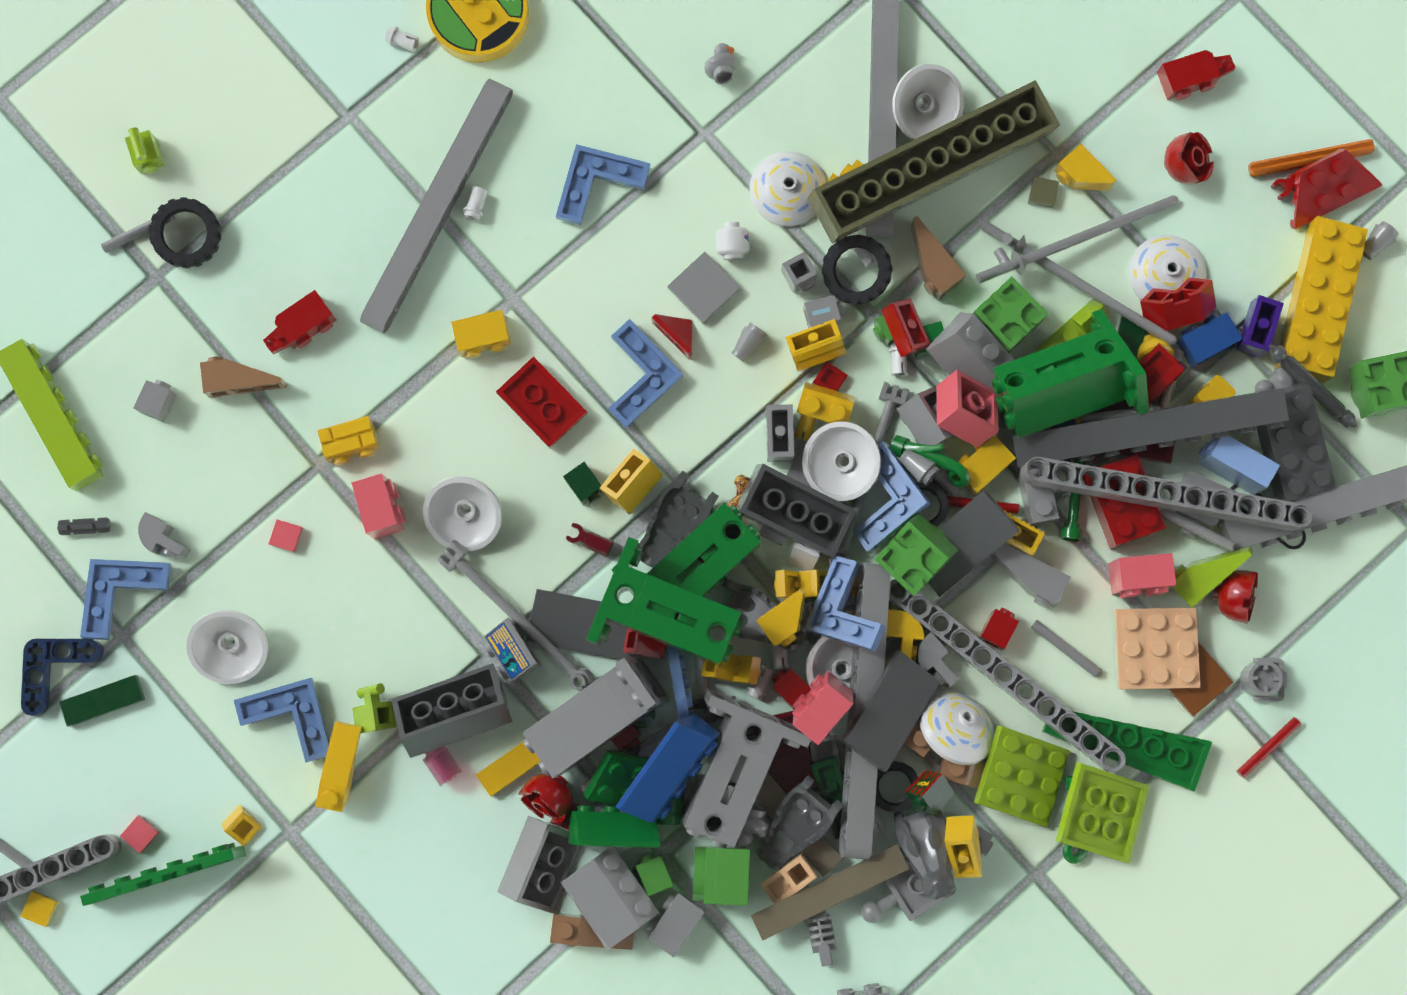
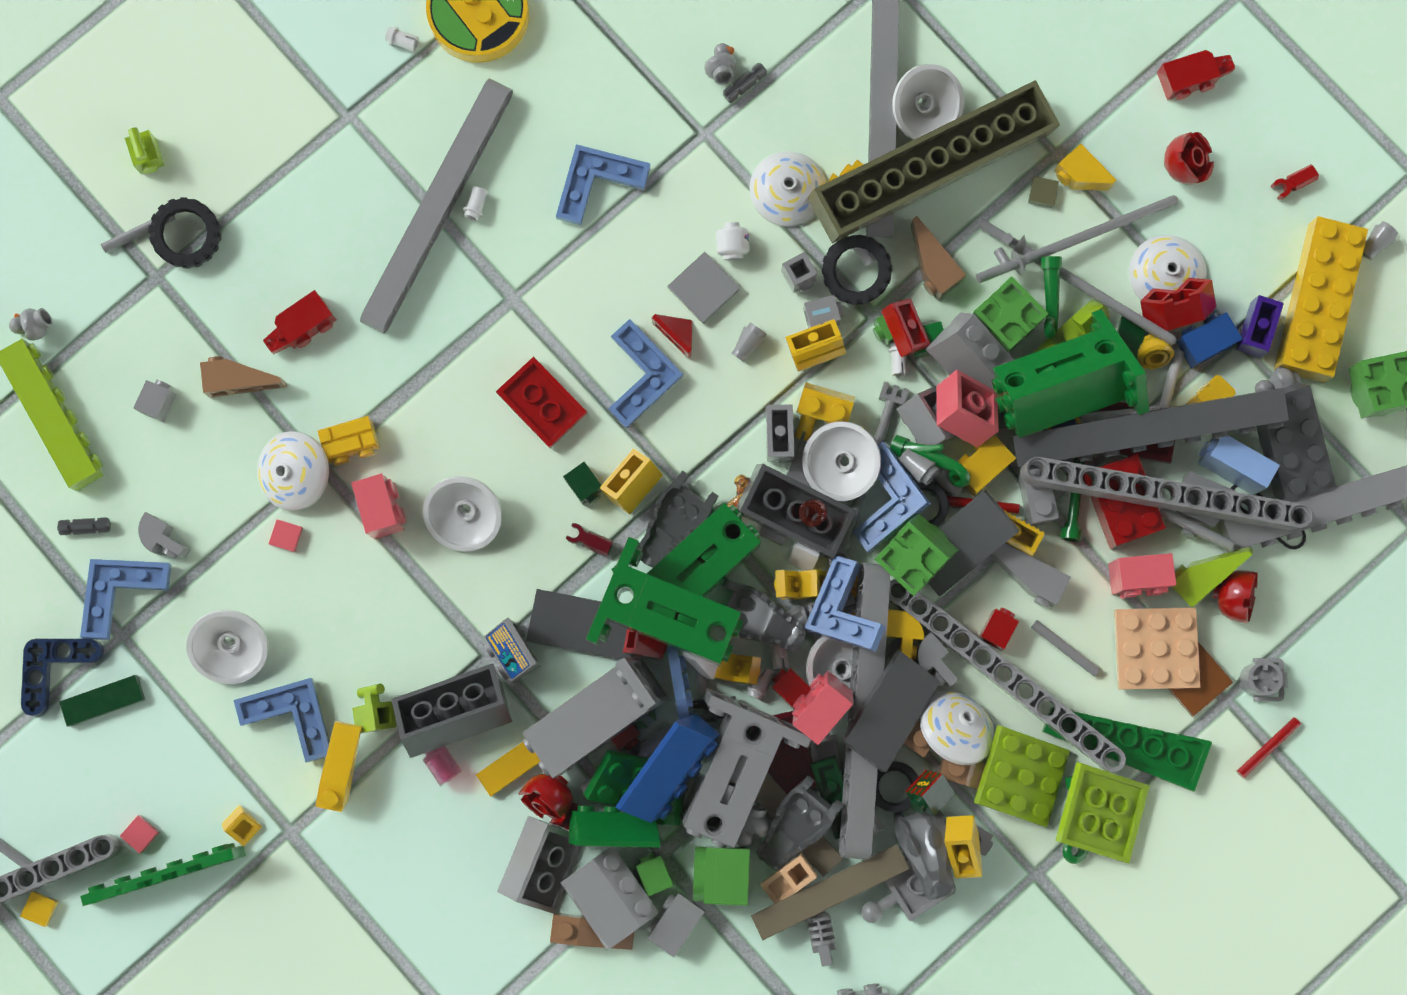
light grey hinge [438,540,594,691] -> none
yellow brick [451,309,511,359] -> none
yellow slope [756,589,806,647] -> none
red tile [812,361,848,391] -> none
red bracket [1139,343,1188,406] -> none
orange axle [1248,139,1375,177] -> none
dark grey wheel [1269,344,1357,428] -> none
red wing [1290,149,1382,229] -> none
none -> light grey animal [9,308,53,341]
none -> white dish [257,431,329,510]
none -> white slope [682,652,717,680]
none -> dark grey axle [723,63,767,103]
none -> clear red piece [799,499,827,527]
none -> green plant [1041,256,1062,340]

